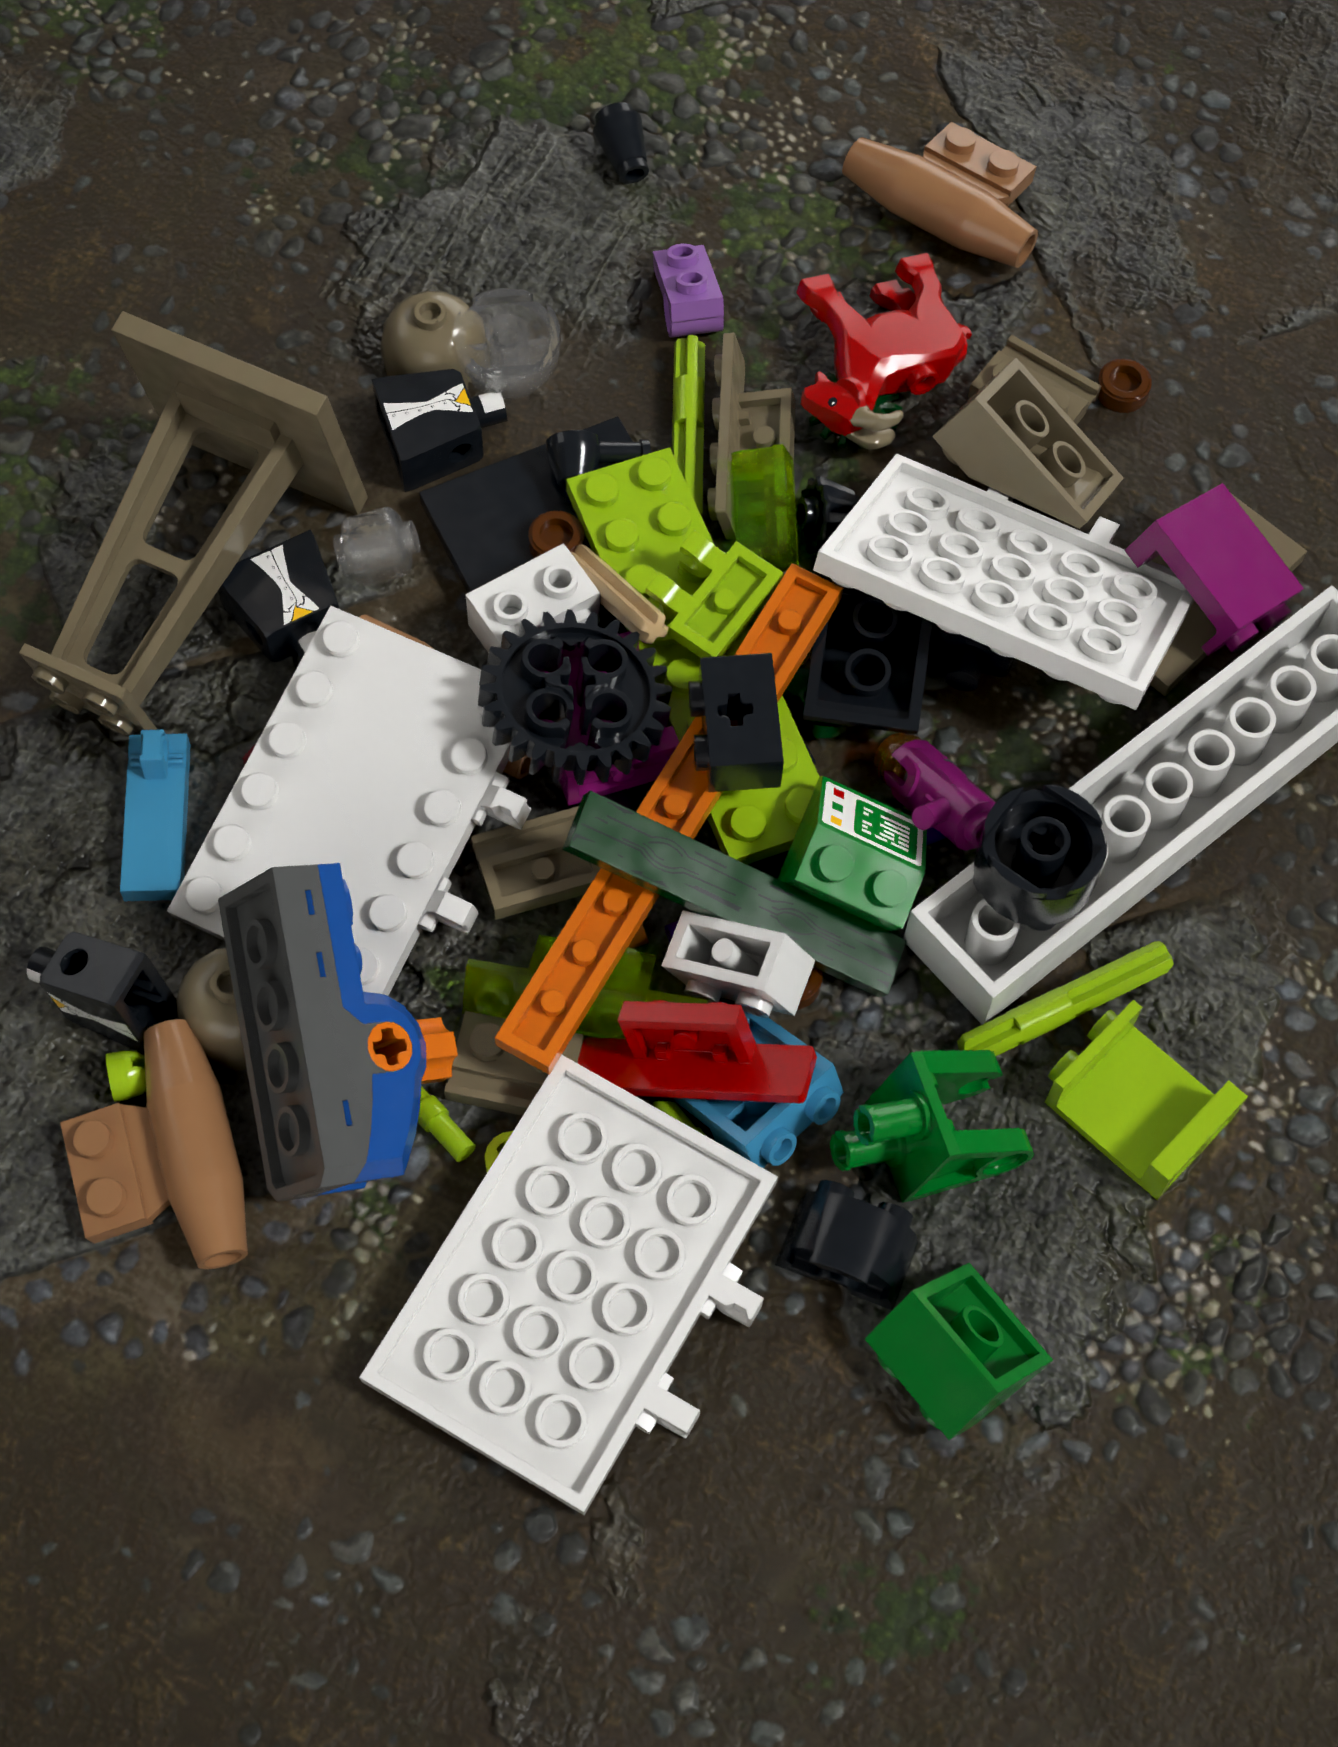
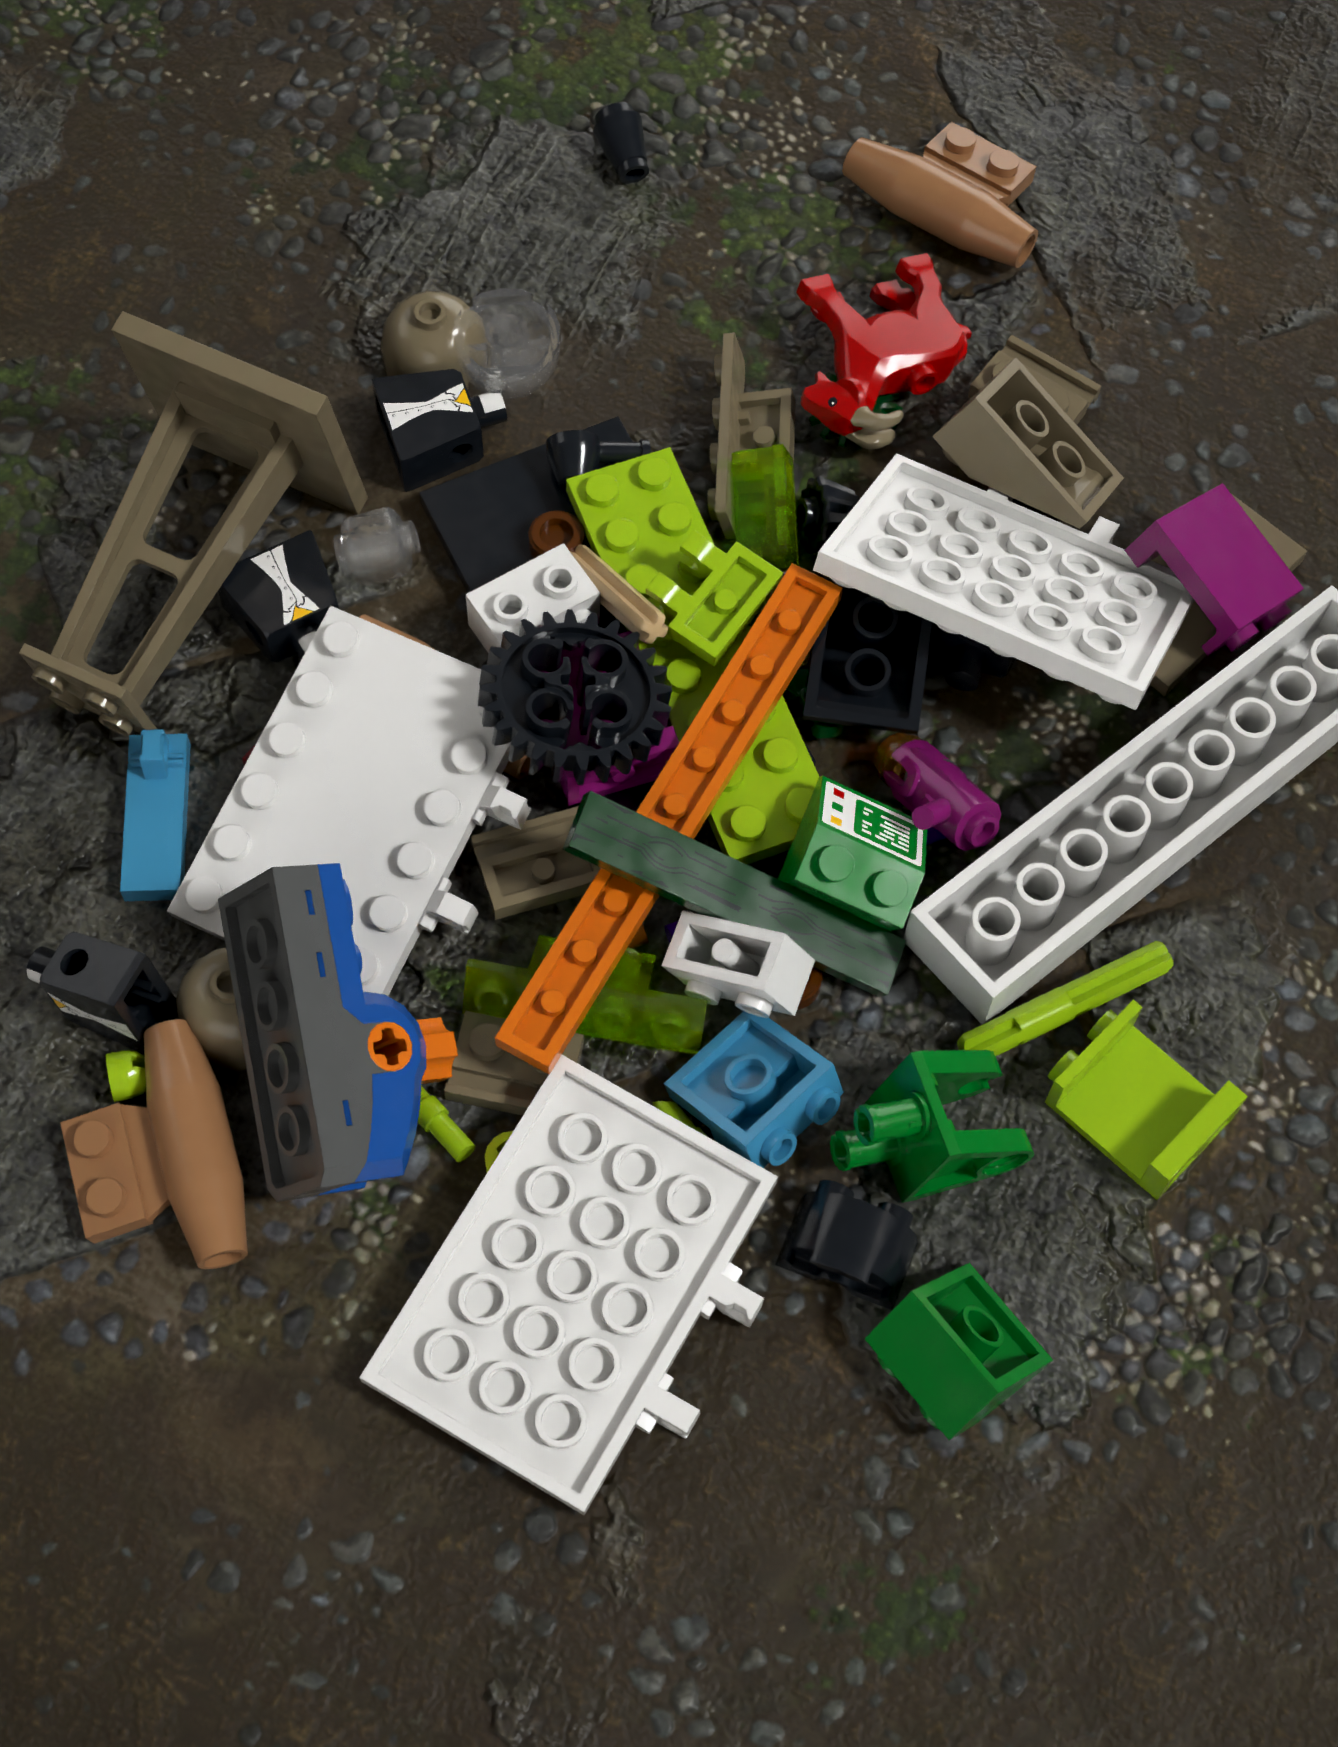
red bracket [577,1000,817,1104] -> none
medium lavender plate [653,244,724,338] -> none
lime axle [672,335,705,516] -> none
black brick [688,653,784,792] -> none
black brick [973,785,1107,931] -> none
reddish brown tile [1097,359,1152,413] -> none

